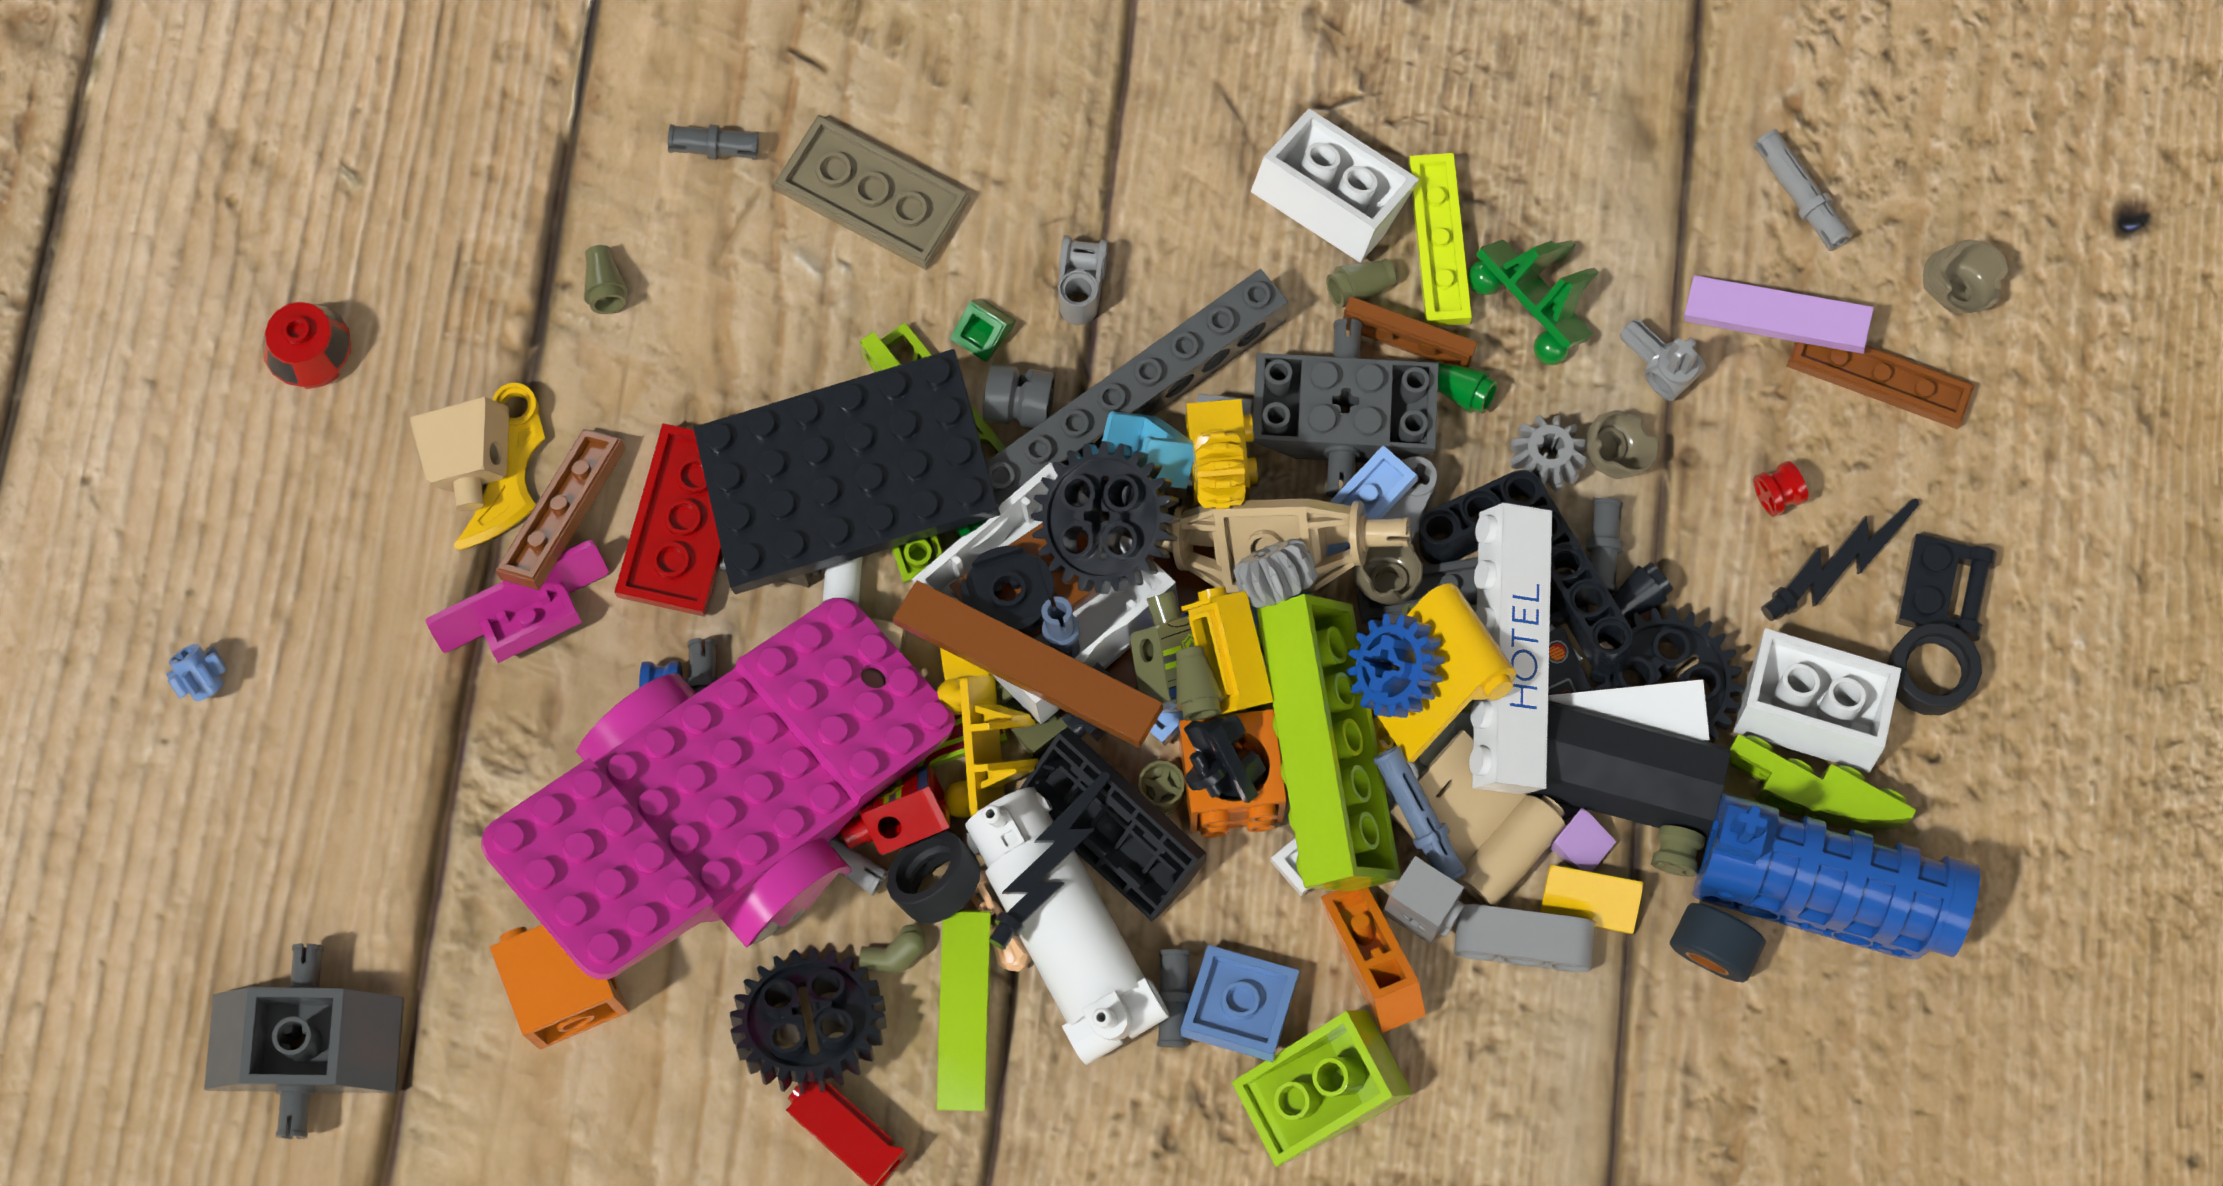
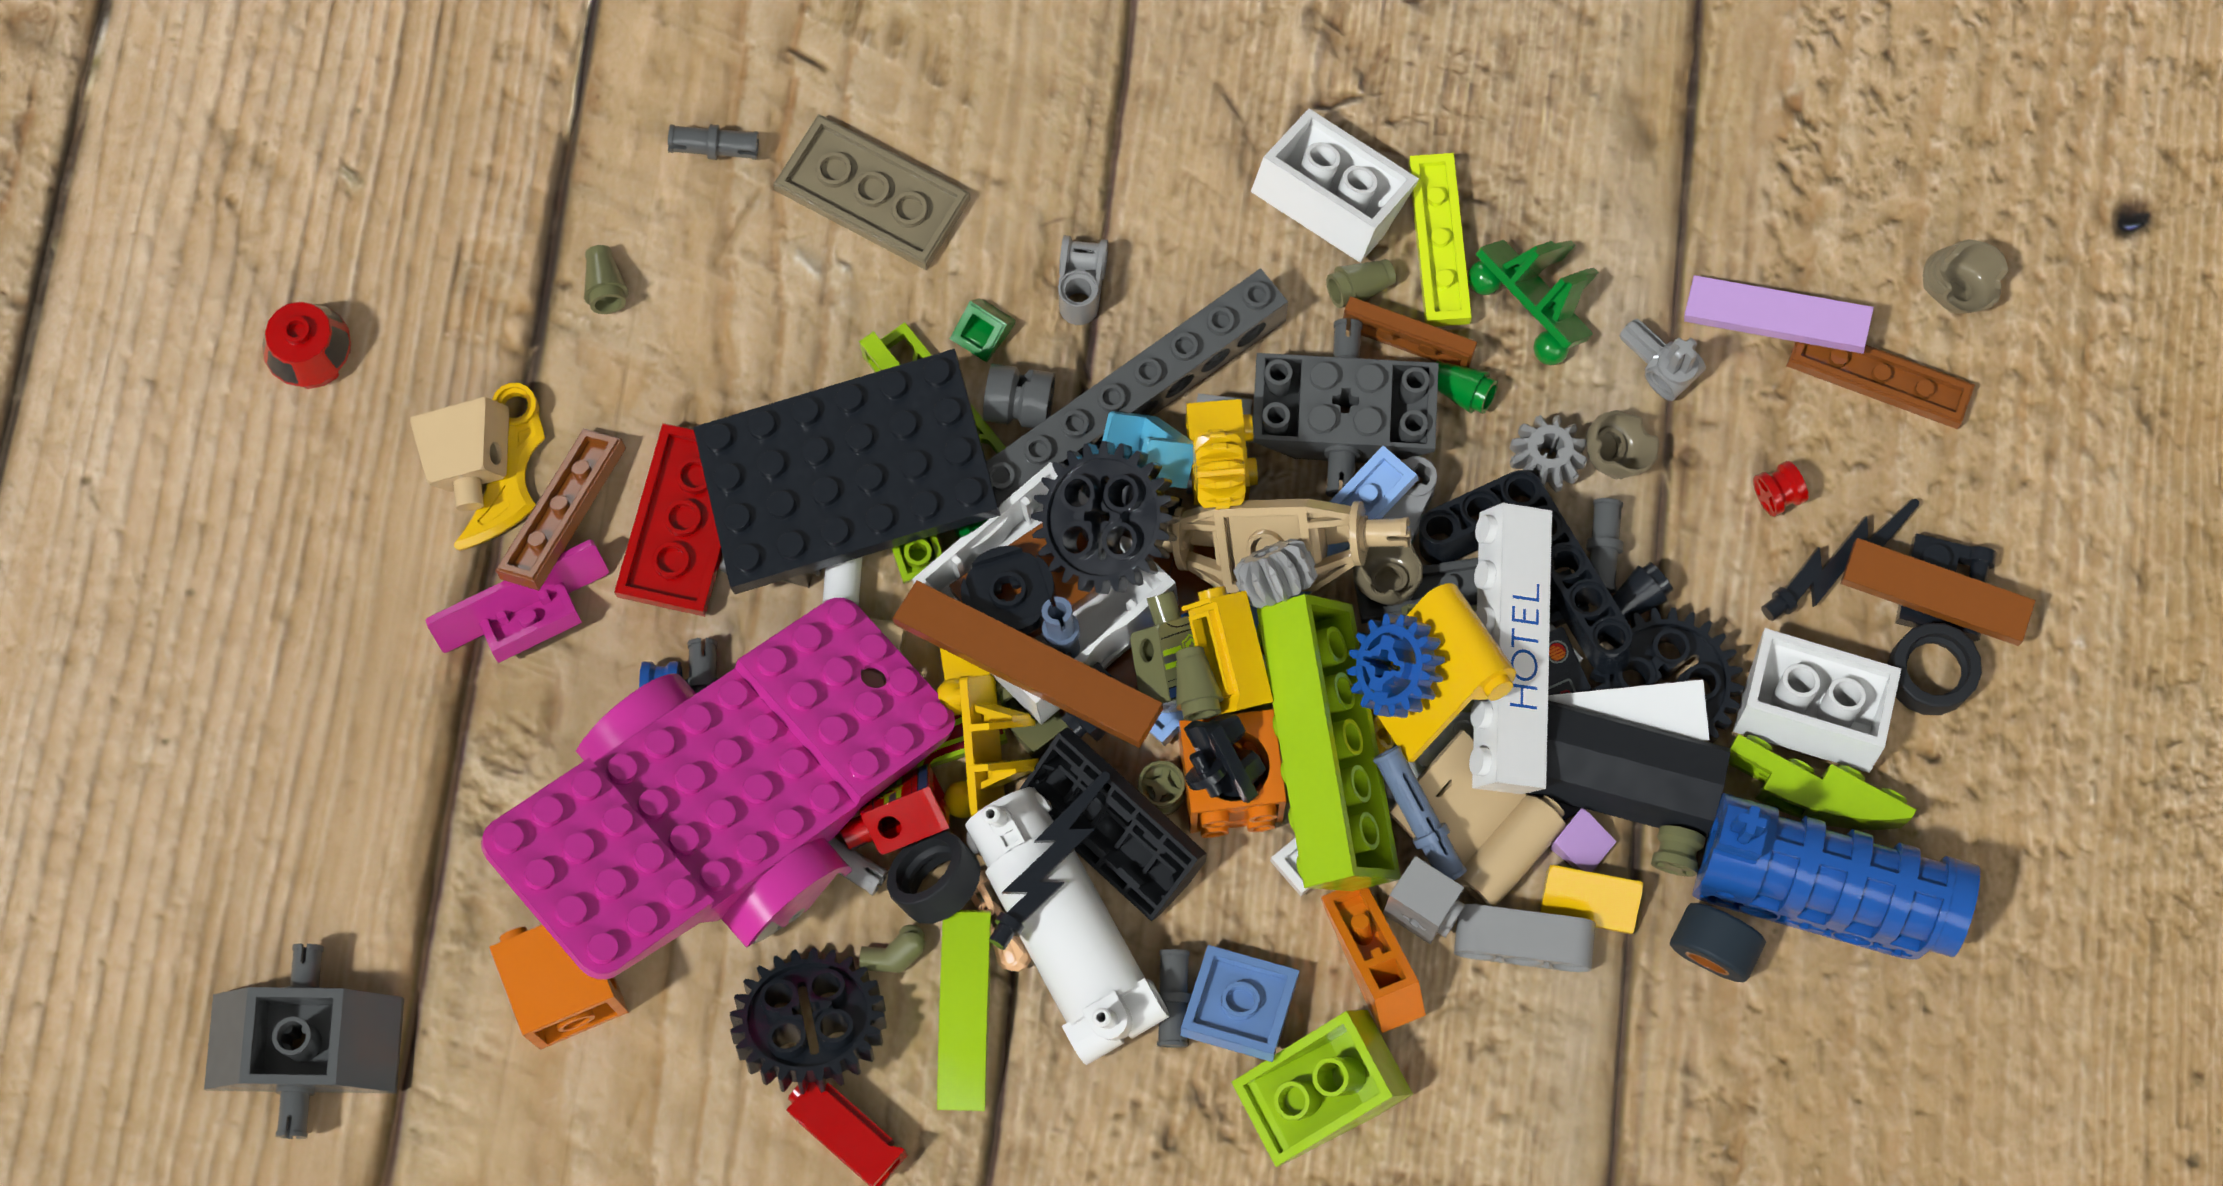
medium blue gear [166,643,227,701] -> none
light grey pin [1754,129,1853,251] -> none
none -> dark orange tile [1840,538,2036,646]

